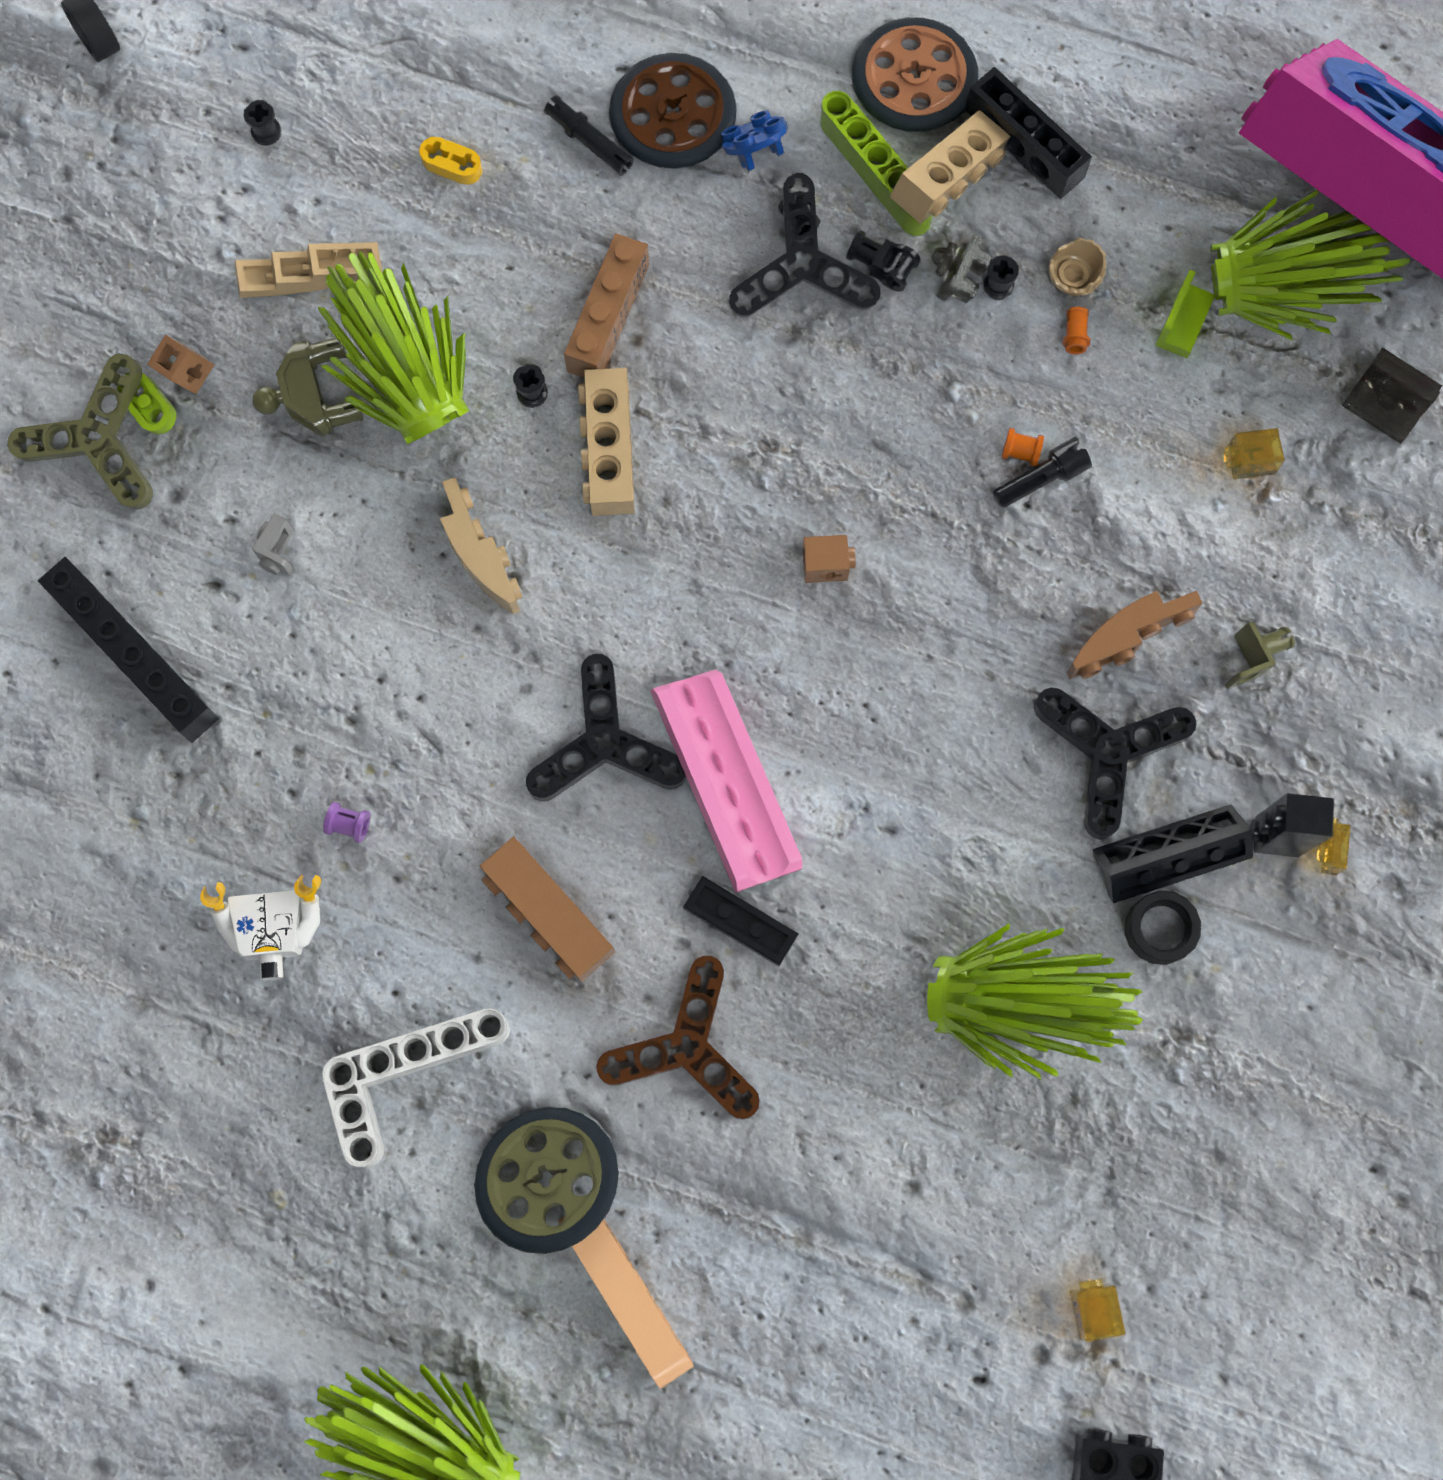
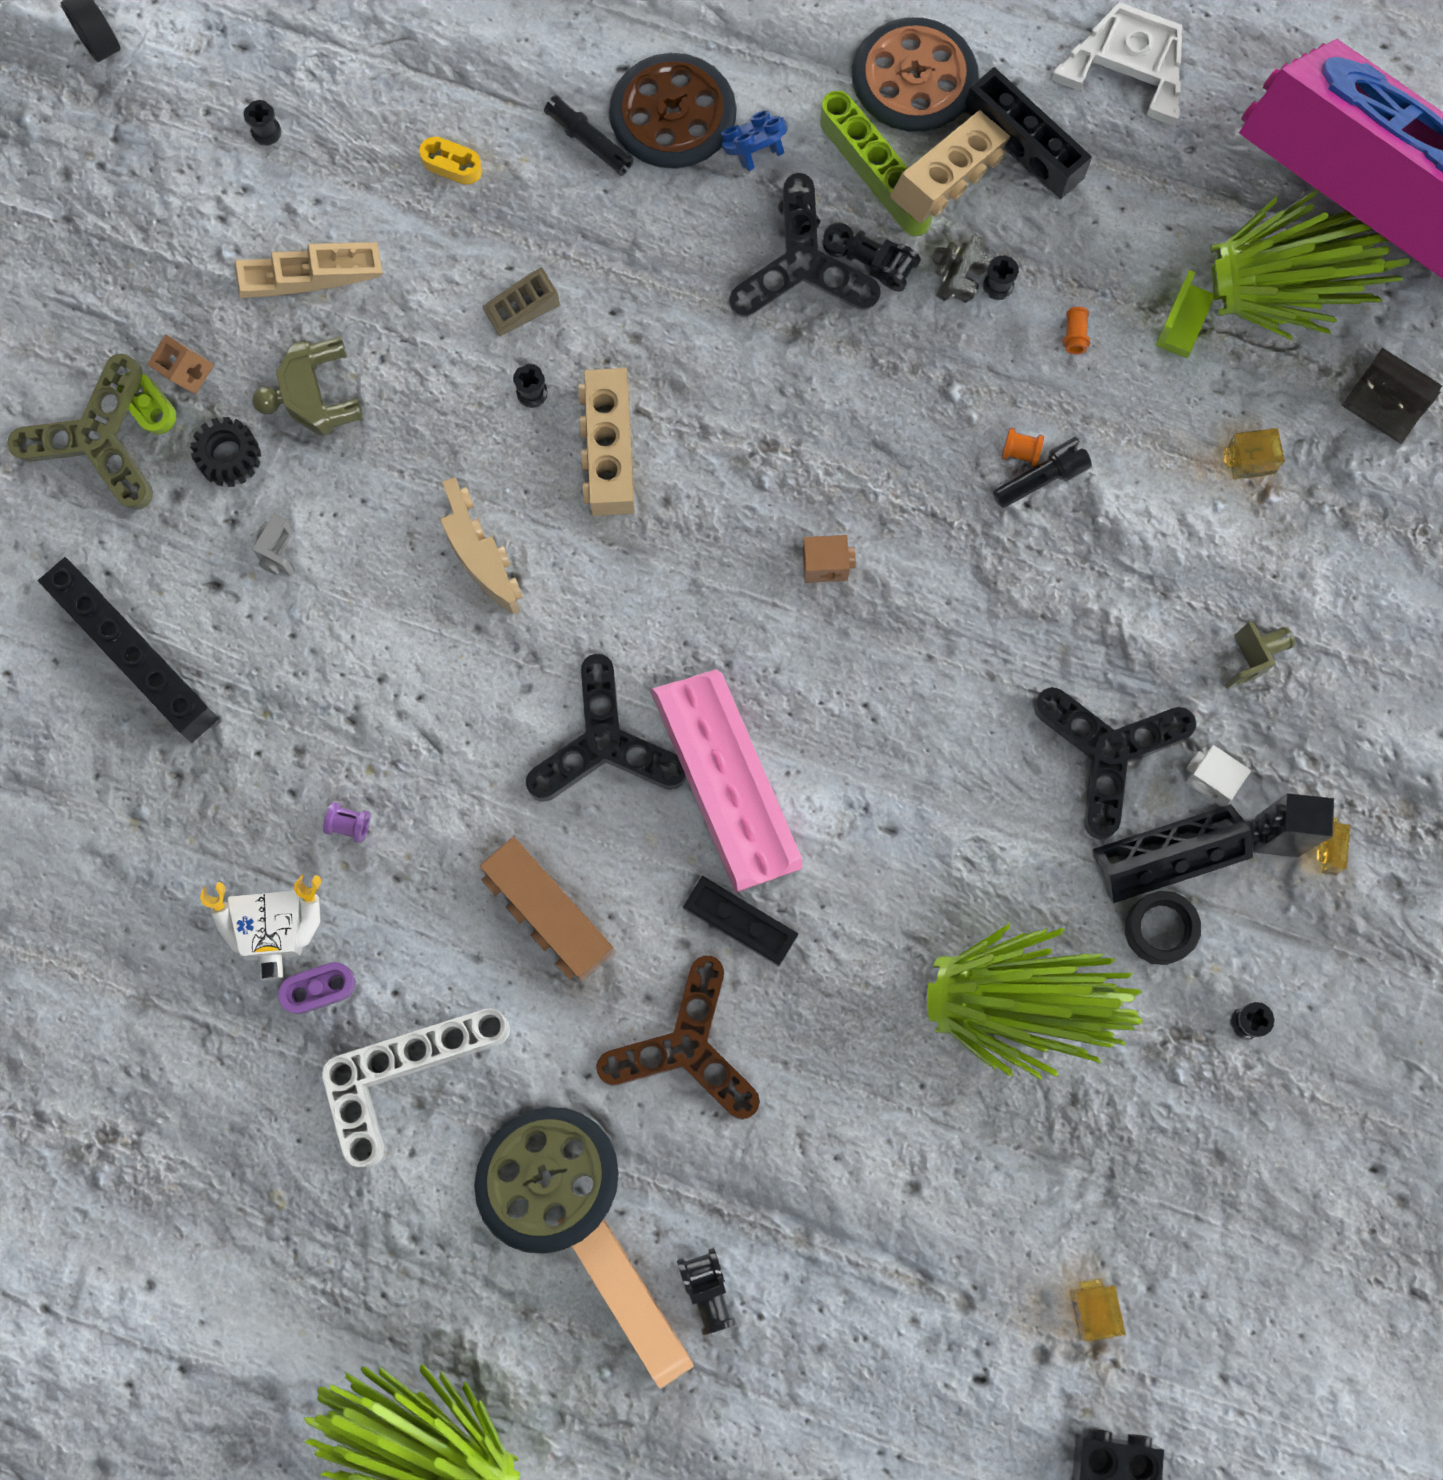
lime plant [318,251,470,445] -> none
medium nougat brick [564,233,649,378] -> none
tan hair [1049,238,1107,296] -> none
medium nougat slope [1067,590,1203,679] -> none
none -> black tyre [190,417,261,487]
none -> medium lavender plate [278,962,356,1014]
none -> dark tan slope [482,267,560,337]
none -> black connector [677,1247,736,1336]
none -> black bush [822,223,854,257]
none -> white wing [1052,2,1182,126]
none -> white brick [1185,745,1251,807]
none -> black bush [1230,1002,1275,1040]

